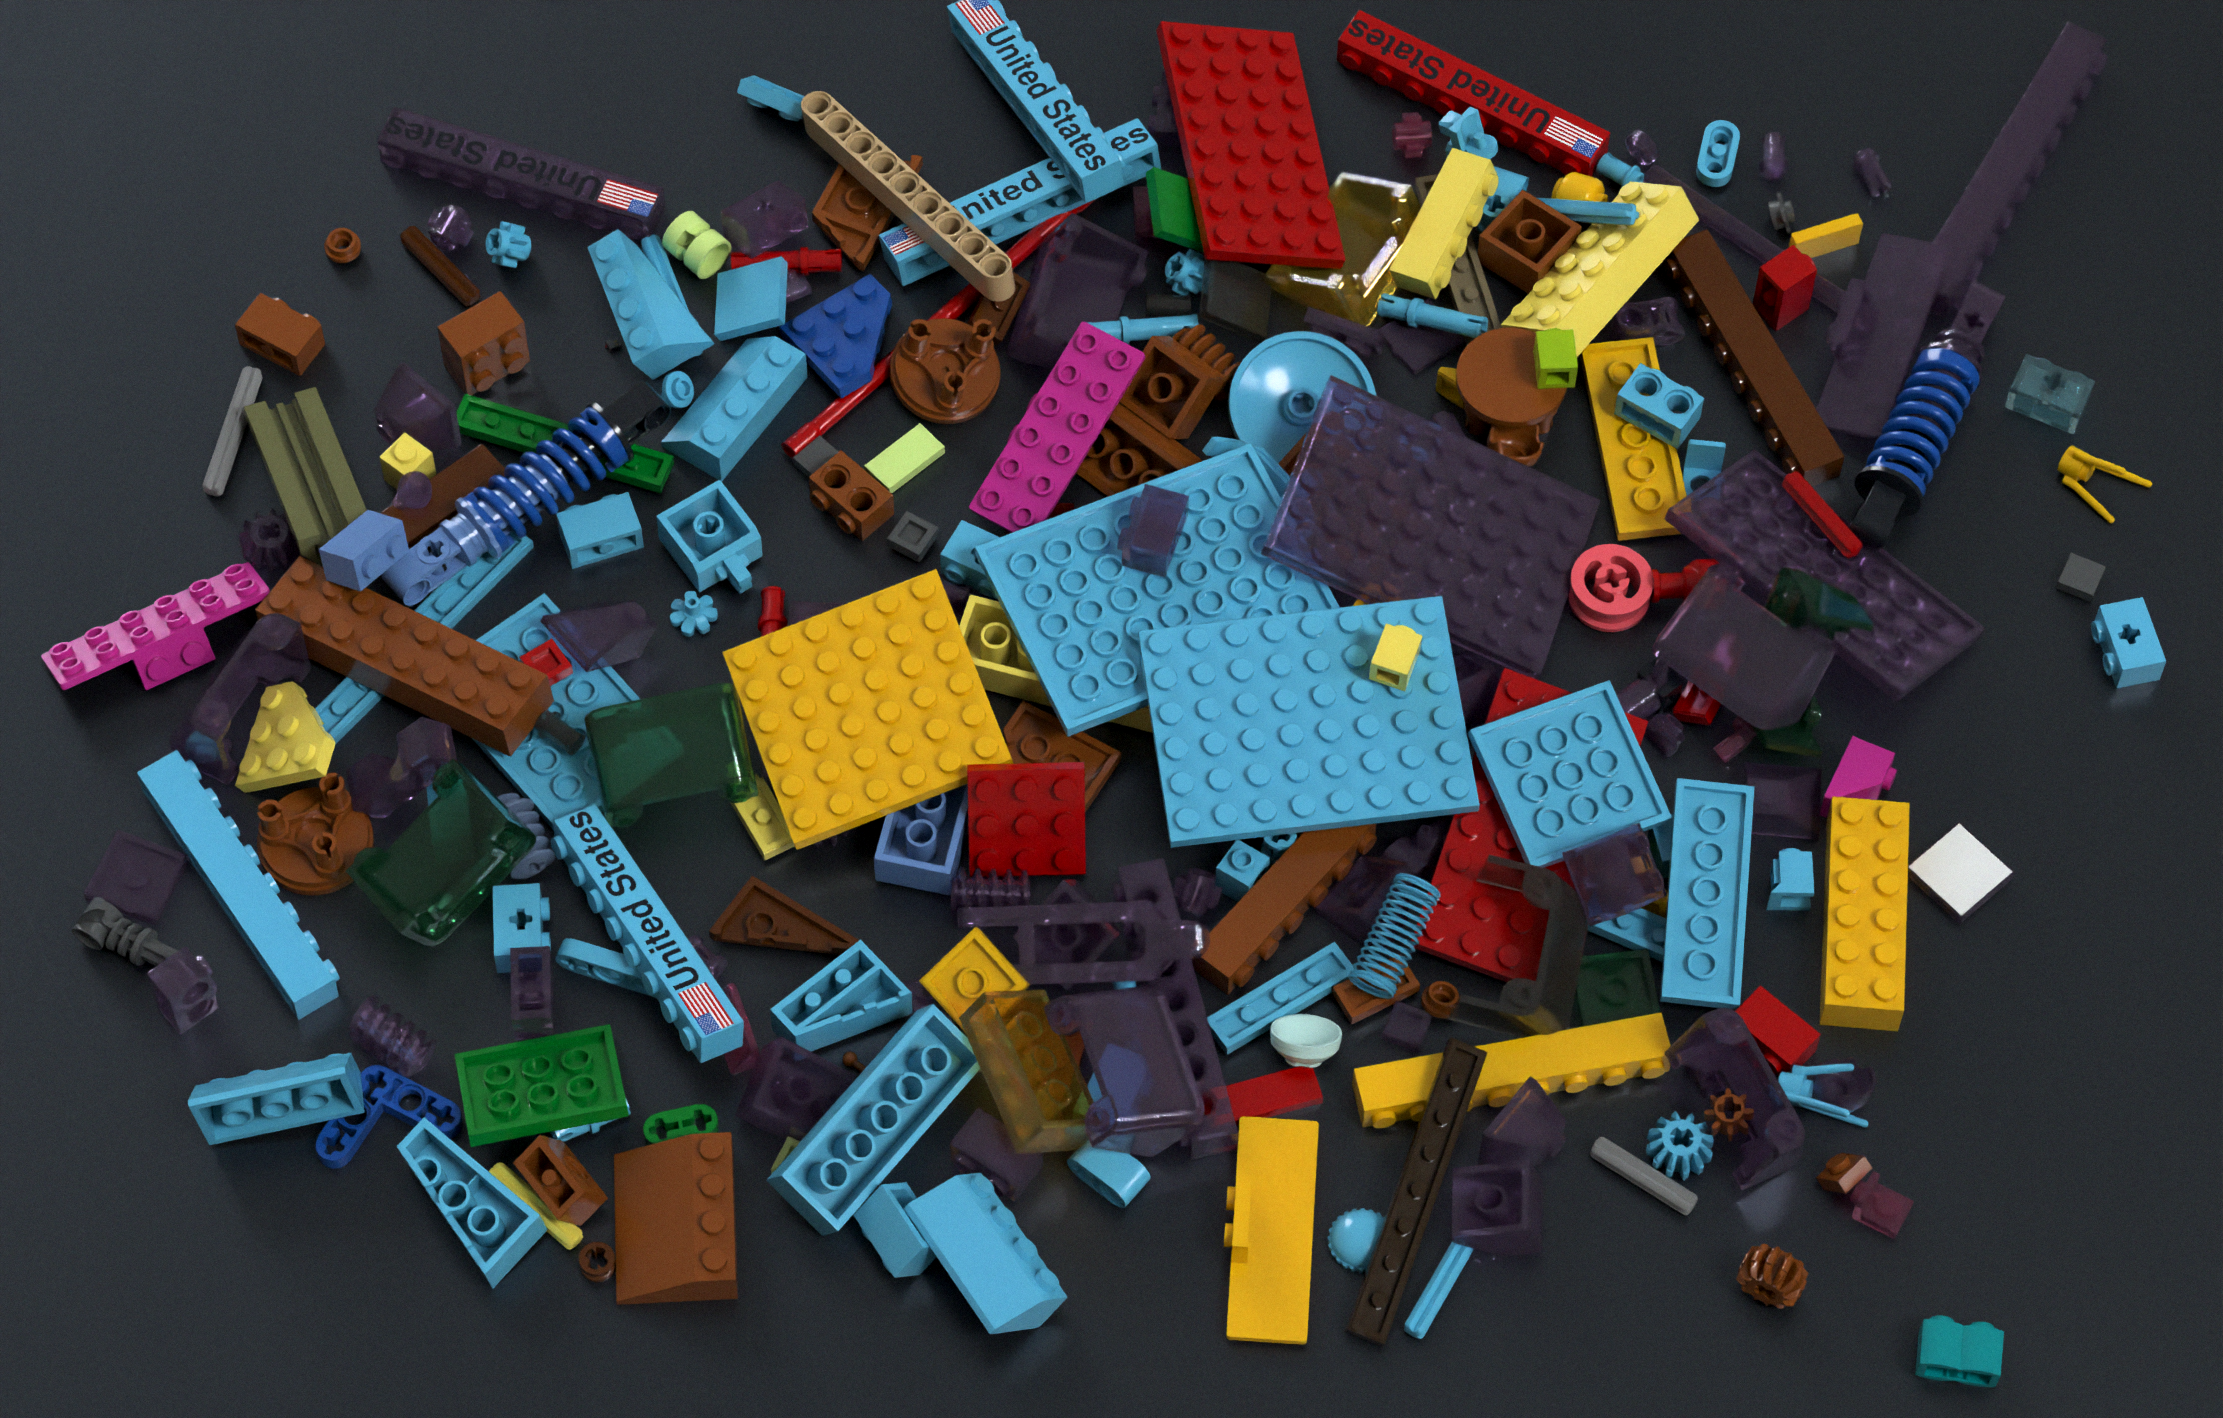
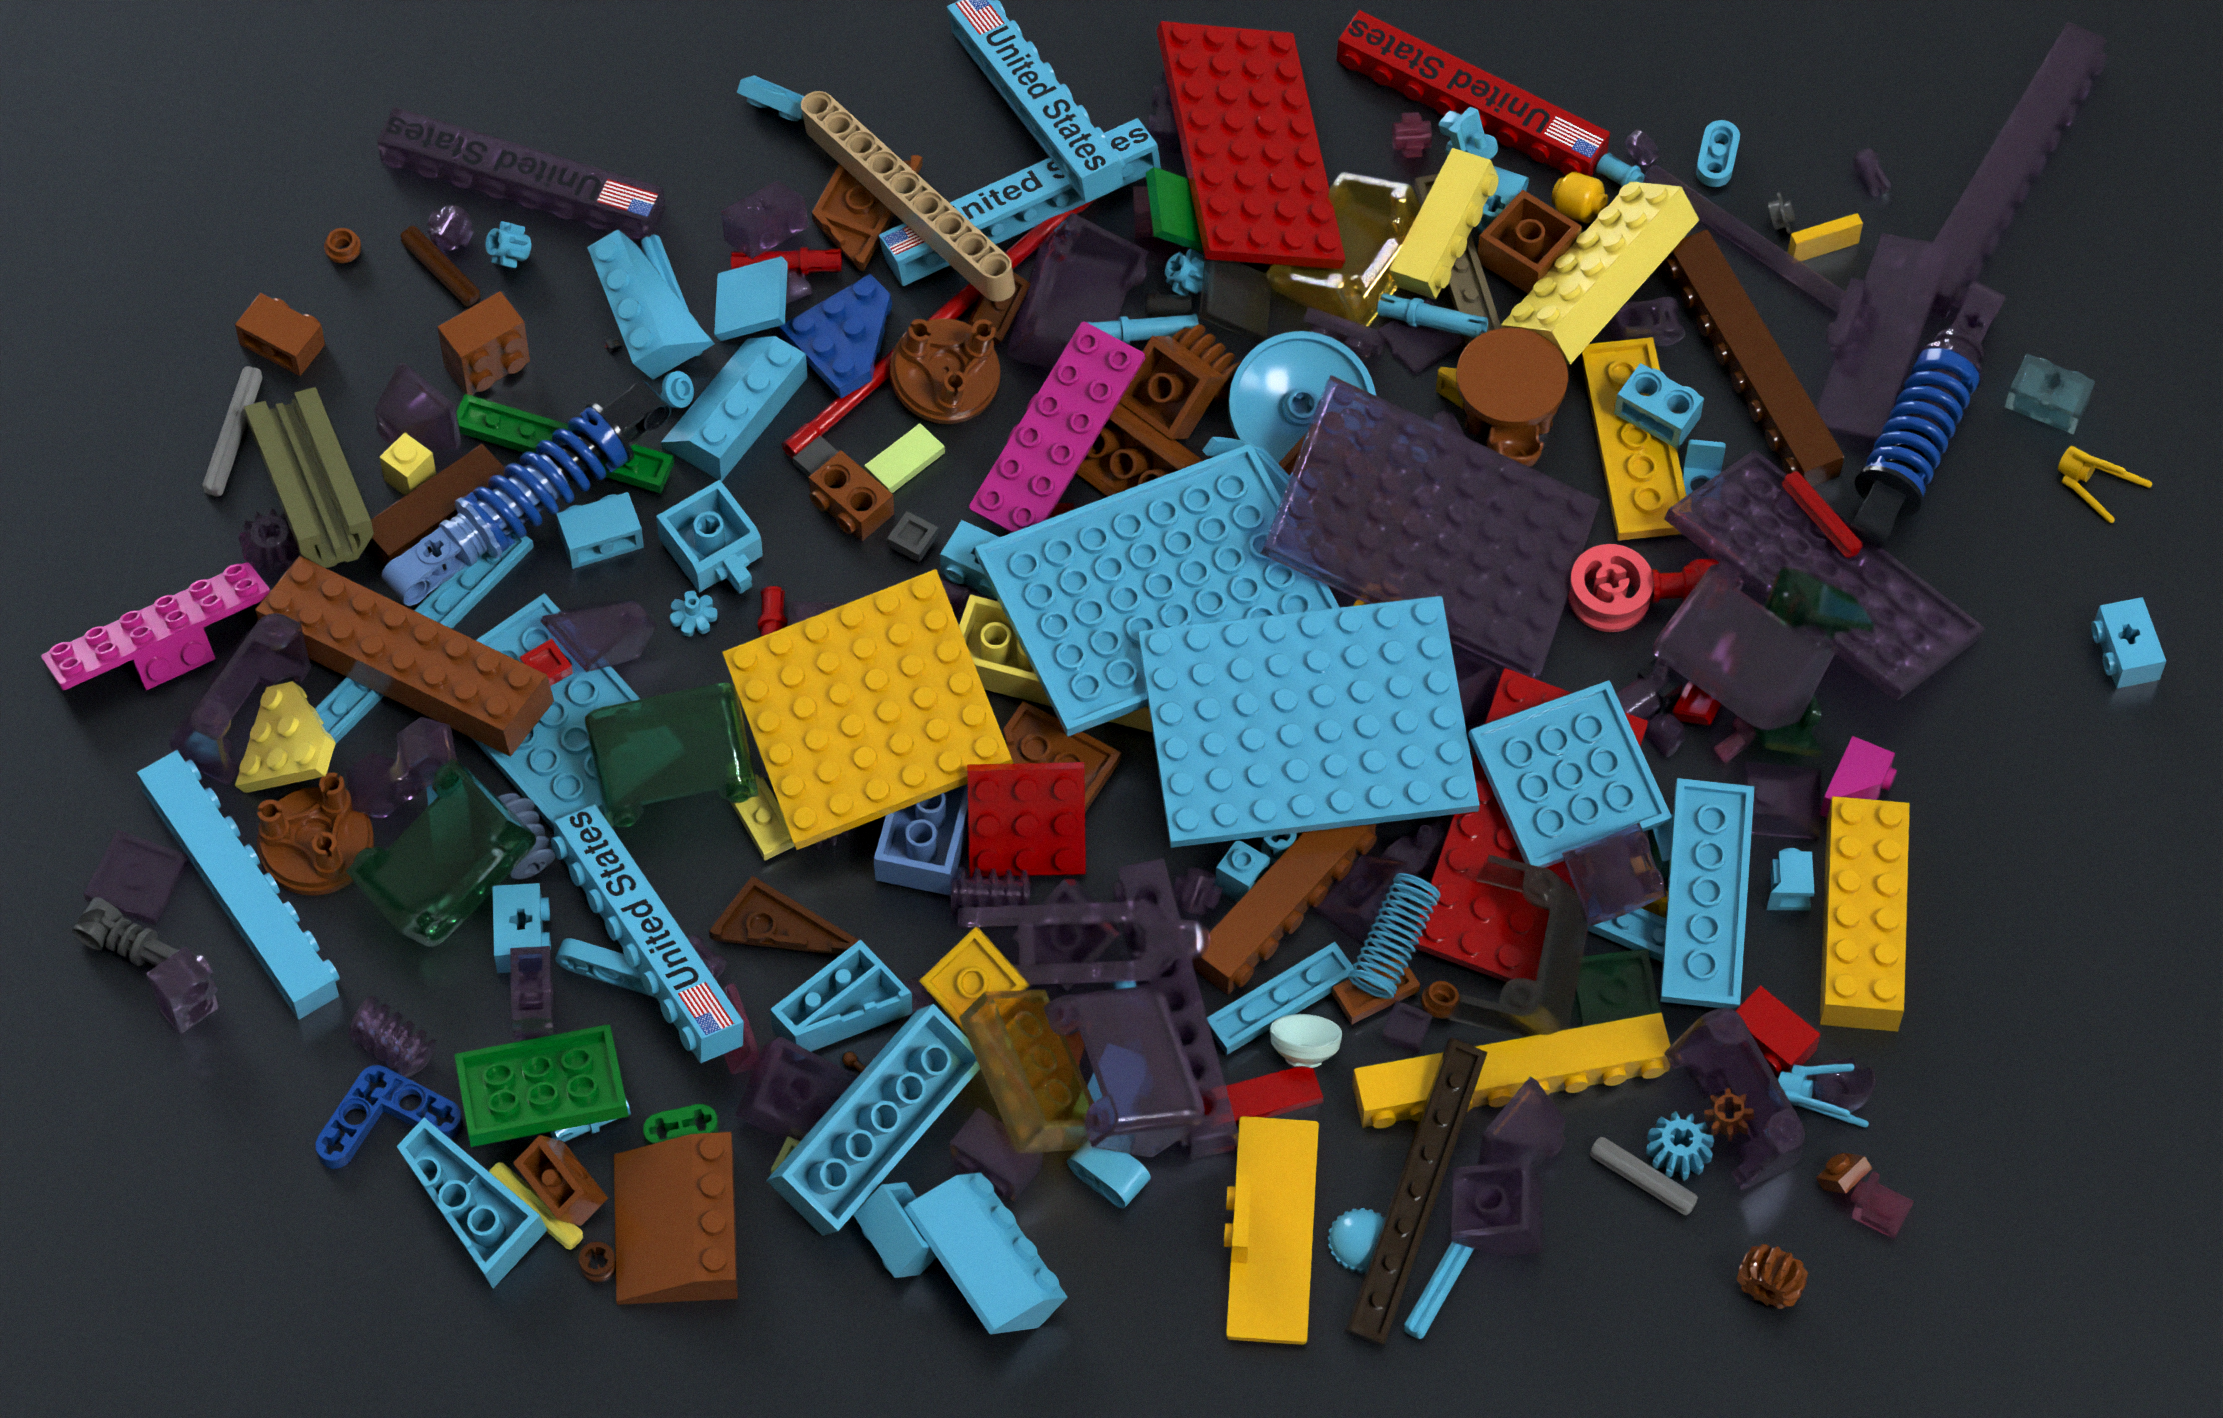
medium azure slope [188,1053,365,1145] -> none
medium blue brick [319,510,409,592] -> none
clear purple plate [392,471,432,510] -> none
clear smoke pin [534,710,585,756] -> none
yellowish green wheel [662,211,732,279] -> none
clear purple brick [1117,484,1189,578] -> none
light yellow brick [1368,623,1423,691] -> none
lime brick [1533,328,1578,389] -> none
medium azure axle [1536,197,1639,226] -> none
red brick [1752,245,1817,332] -> none
clear purple pin [1760,133,1789,180] -> none
white tile [1908,821,2015,924] -> none
teal brick [1915,1315,2004,1387] -> none
dark grey tile [2056,553,2106,602] -> none

